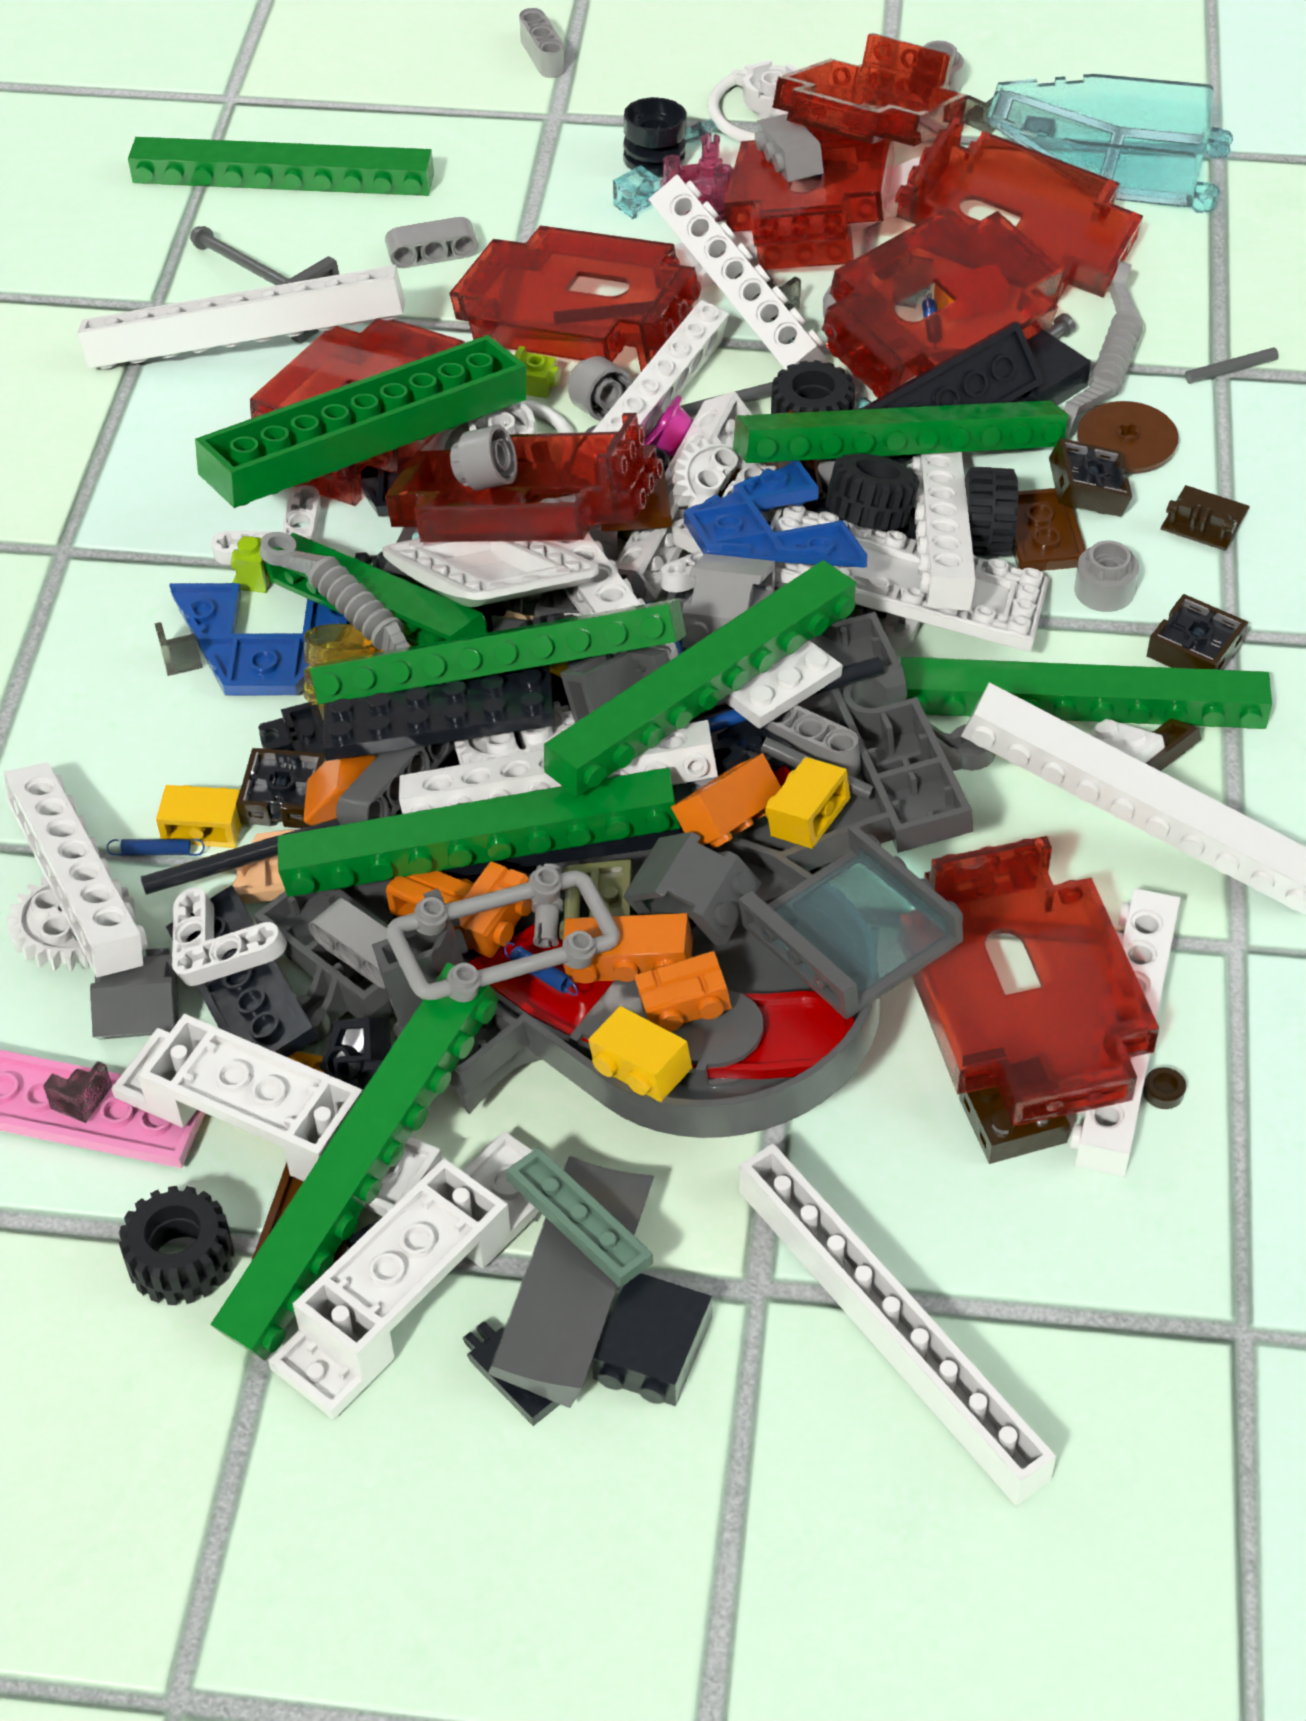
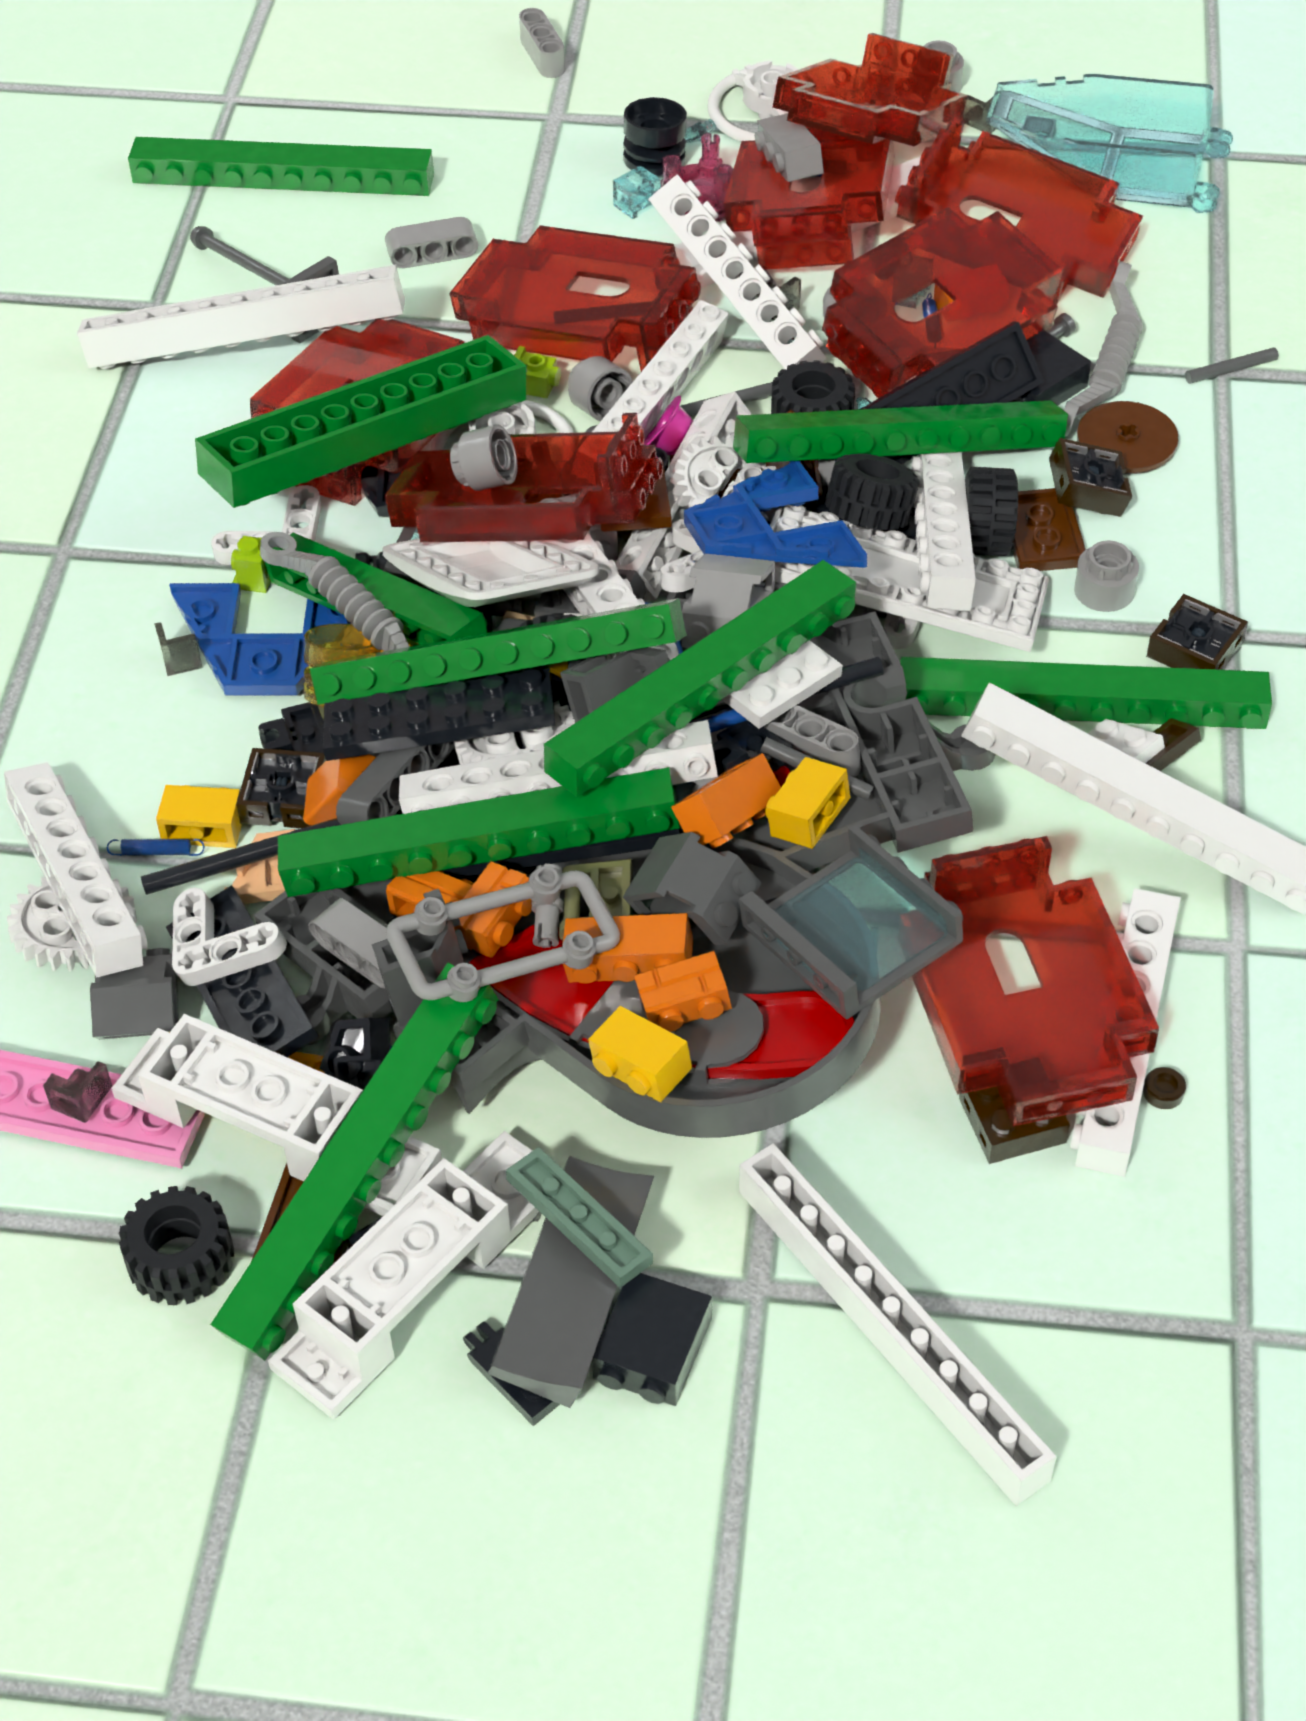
blue piece [504,942,578,996] -> none
dark brown hinge [1160,485,1250,551] -> none

